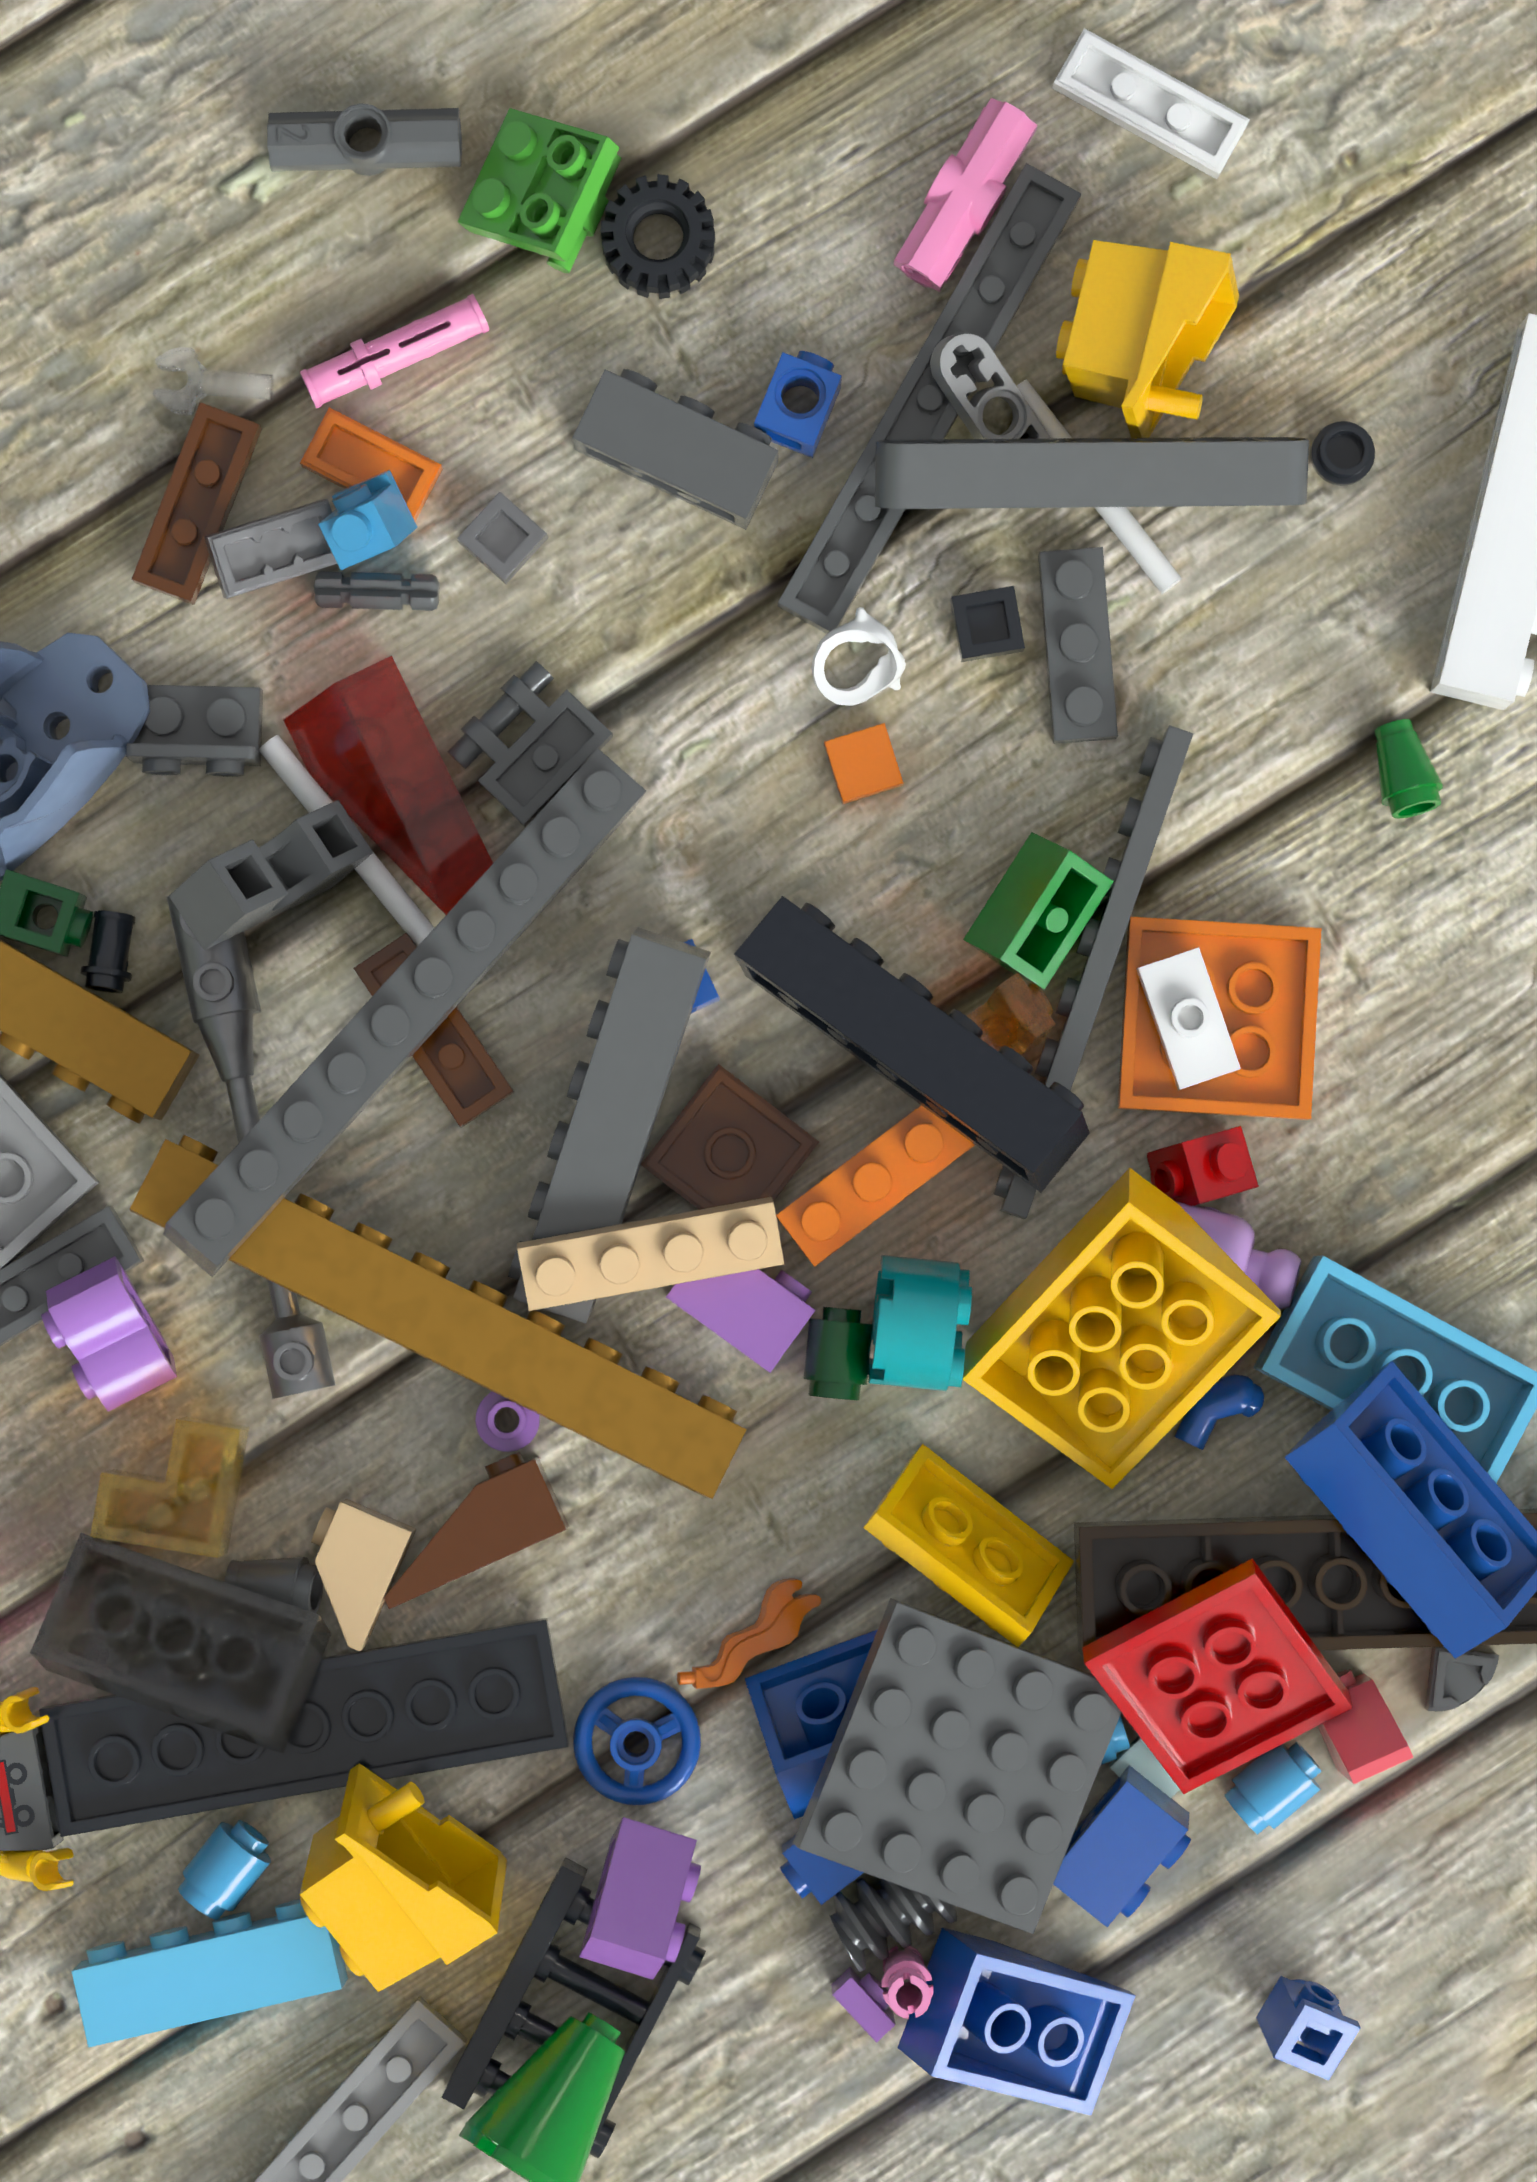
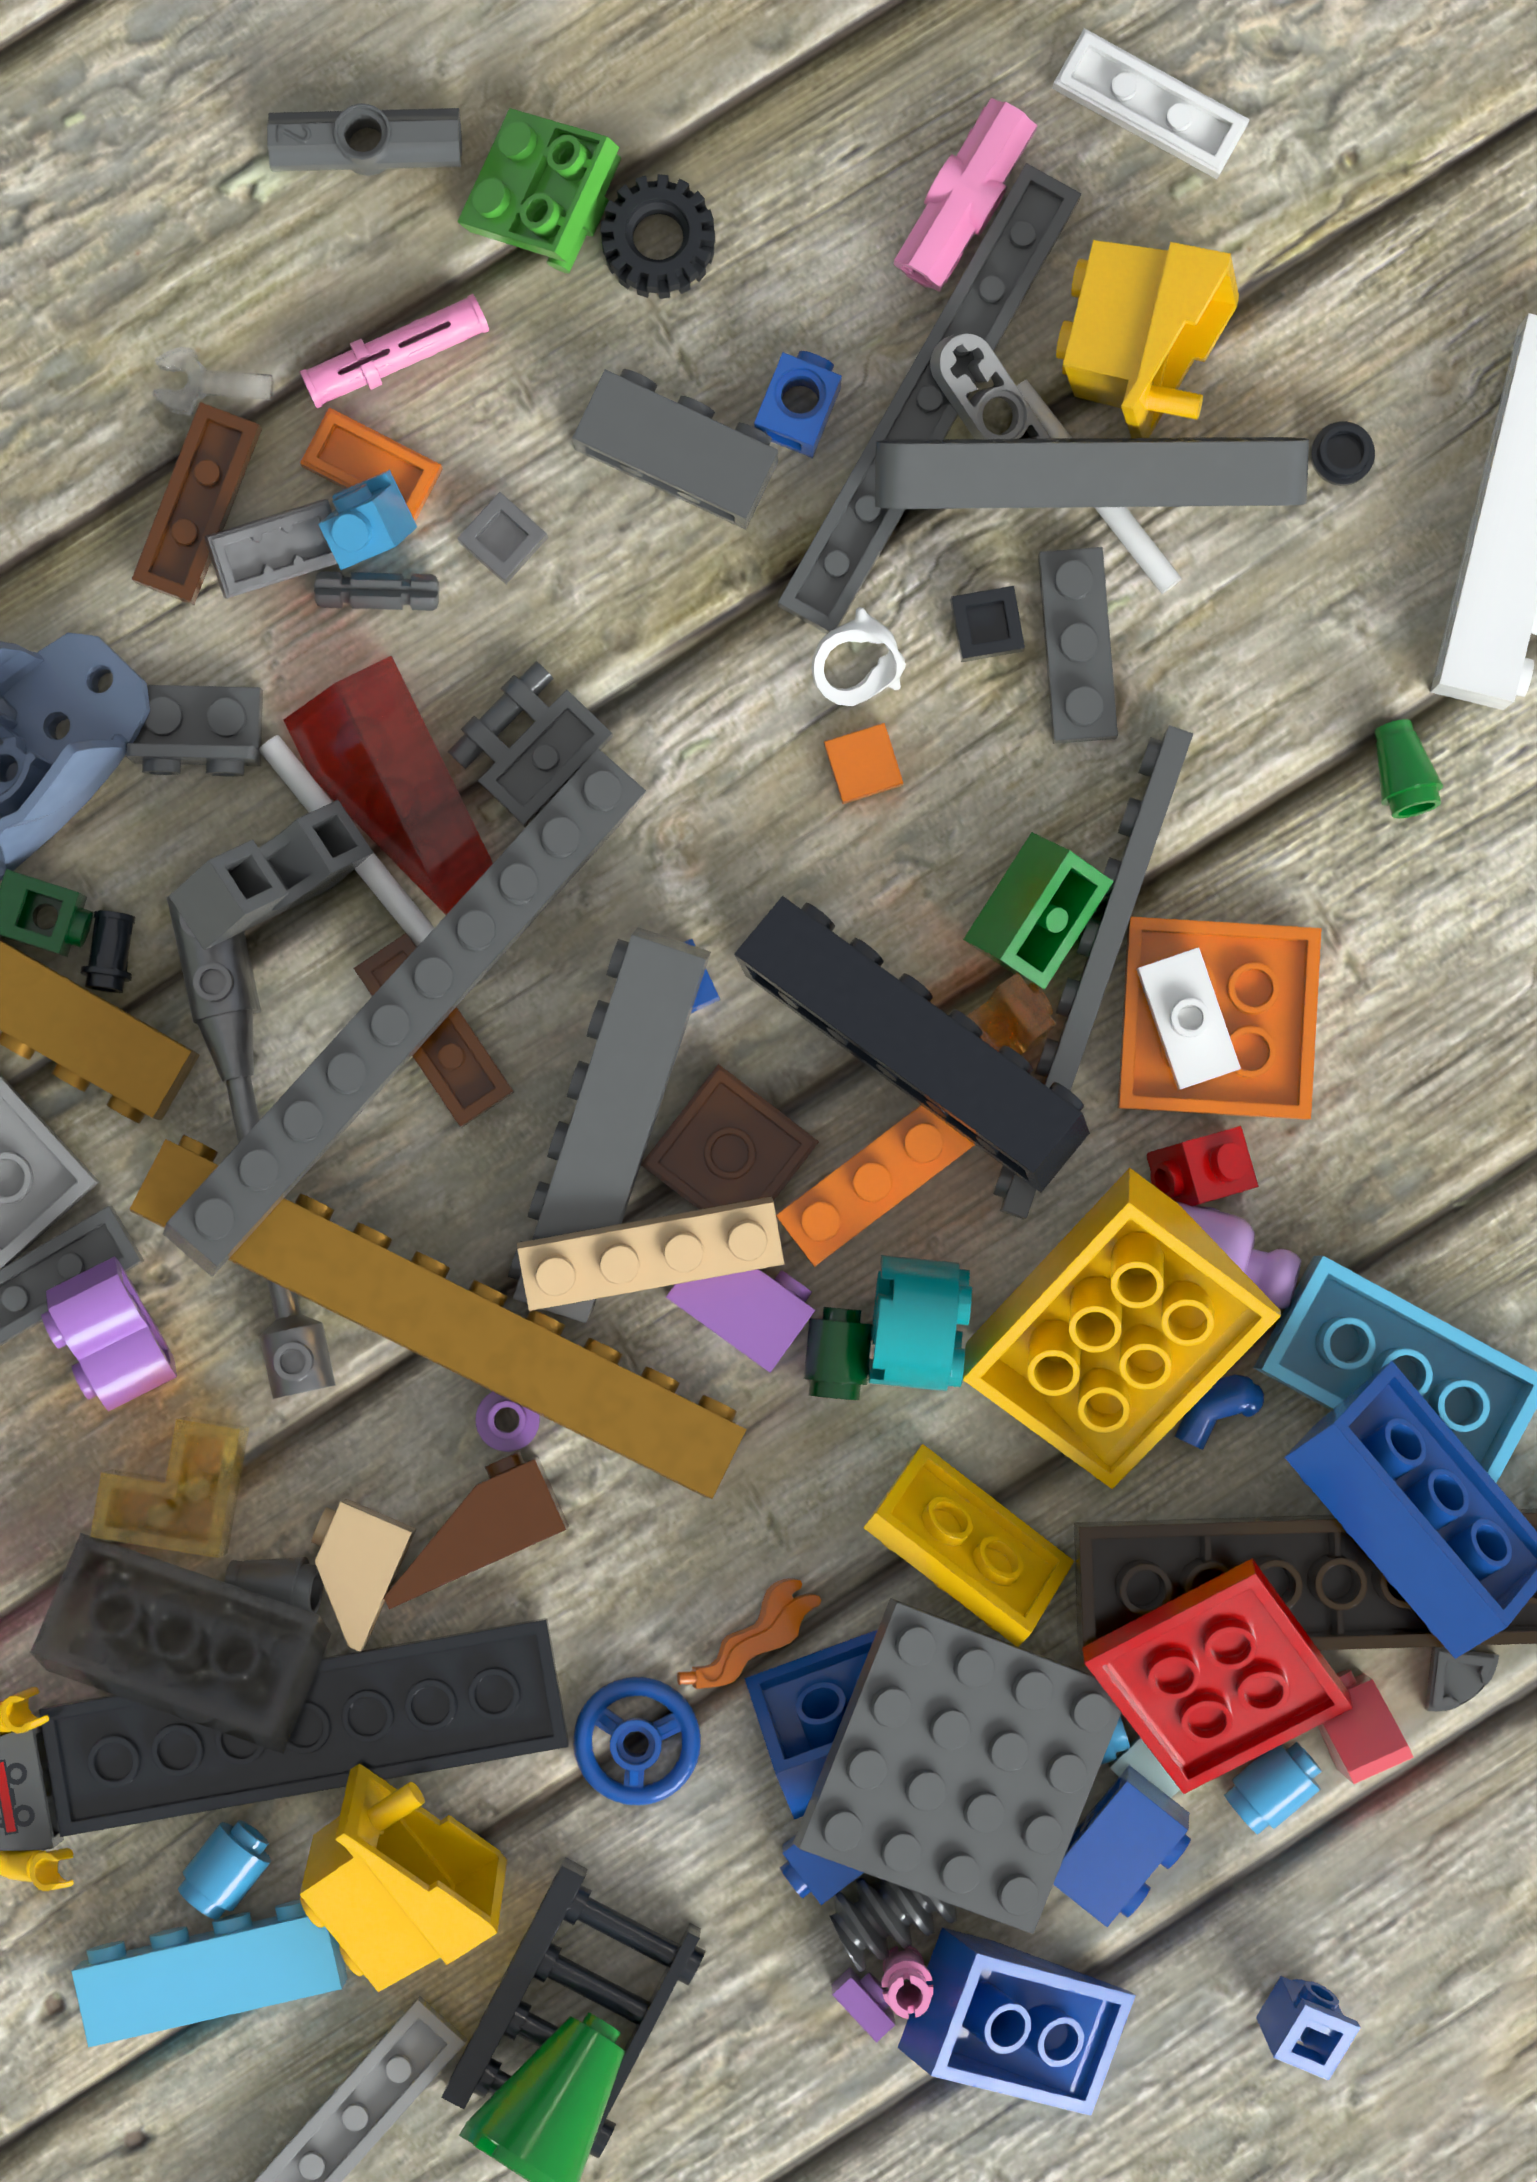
medium lavender brick [579,1817,701,1980] -> none

